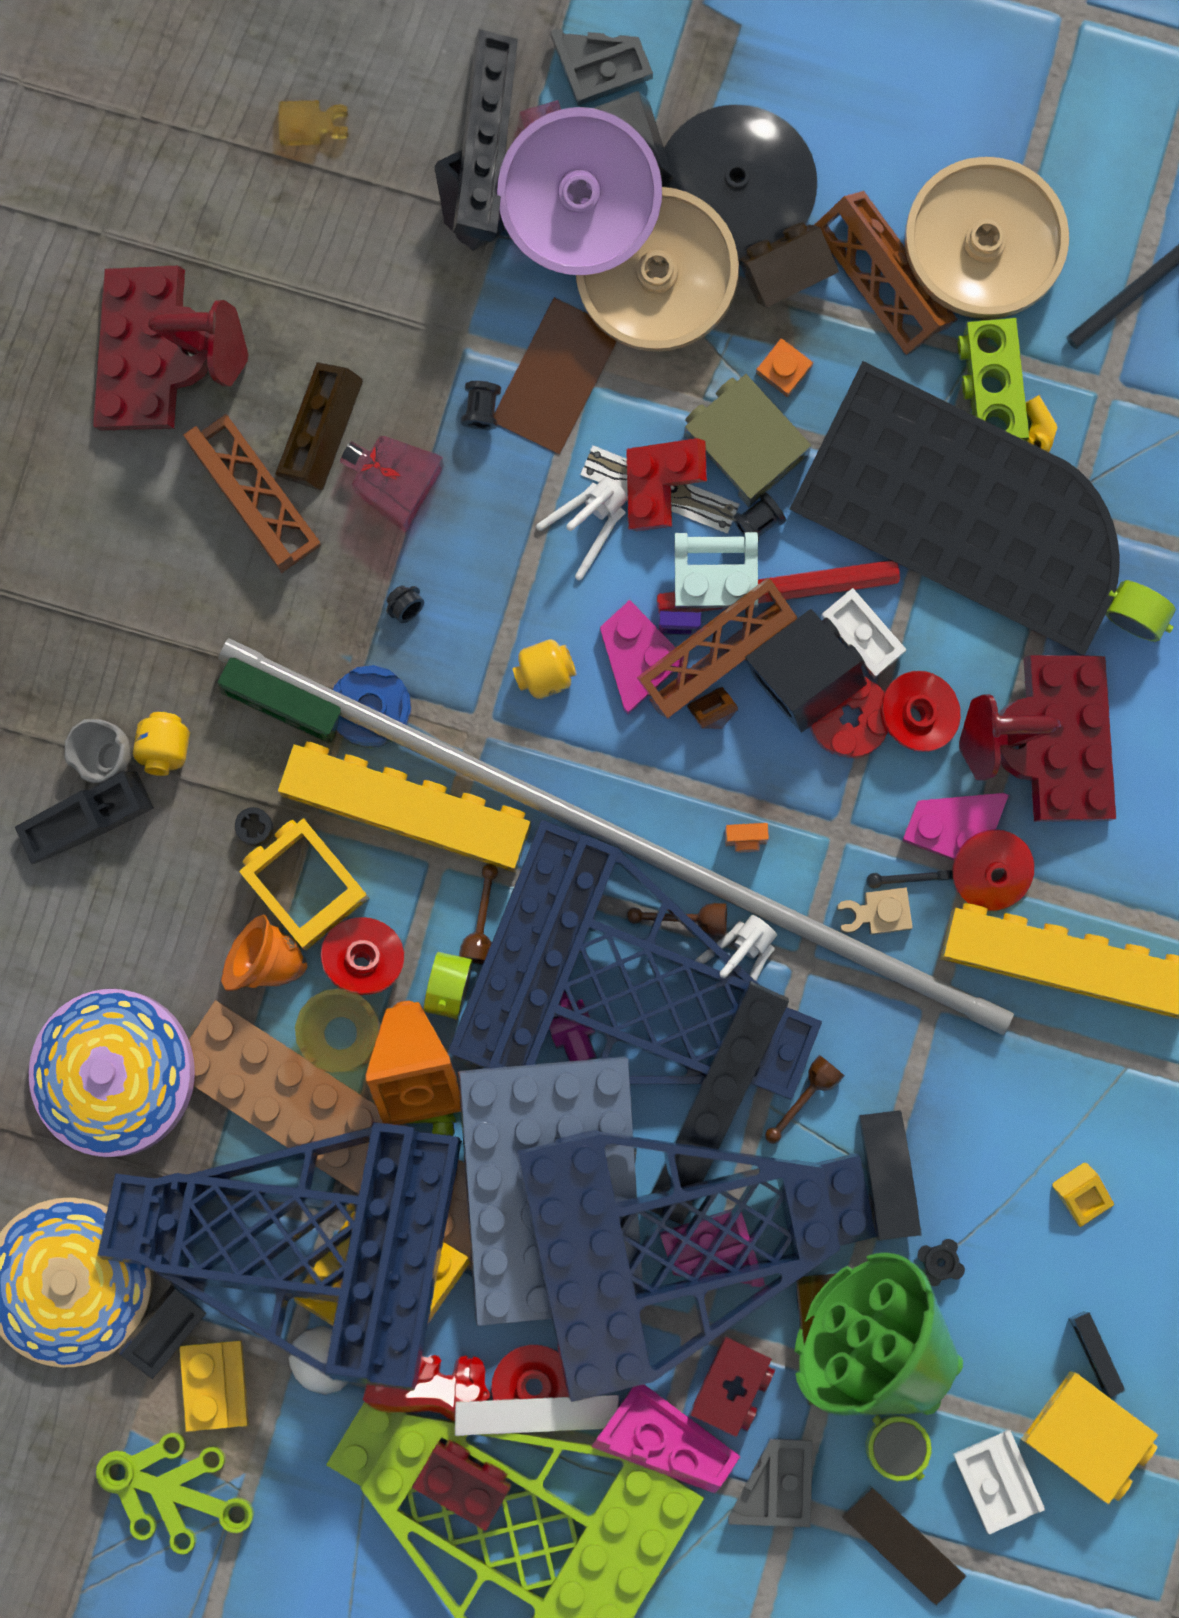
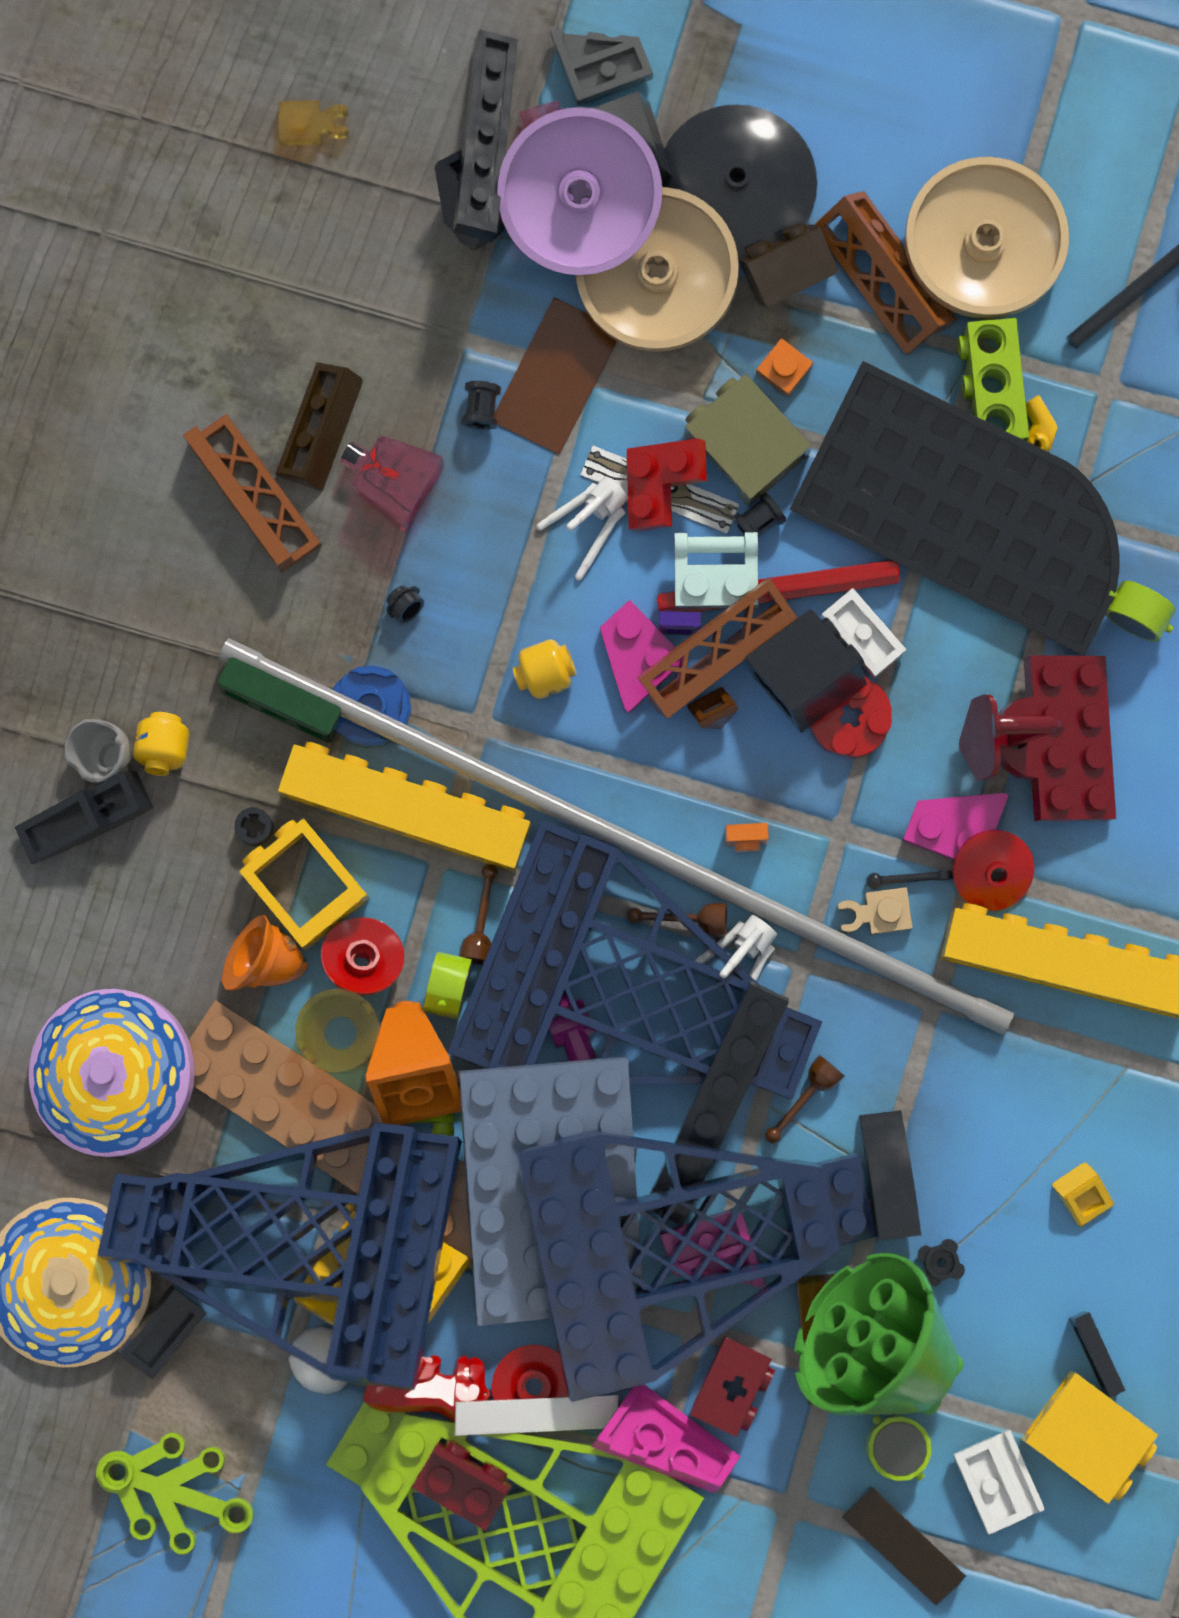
dark red plate [93,265,248,431] -> none
yellow plate [180,1340,249,1432] -> none
dark grey wing [728,1438,813,1527] -> none
red dish [881,671,961,752] -> none

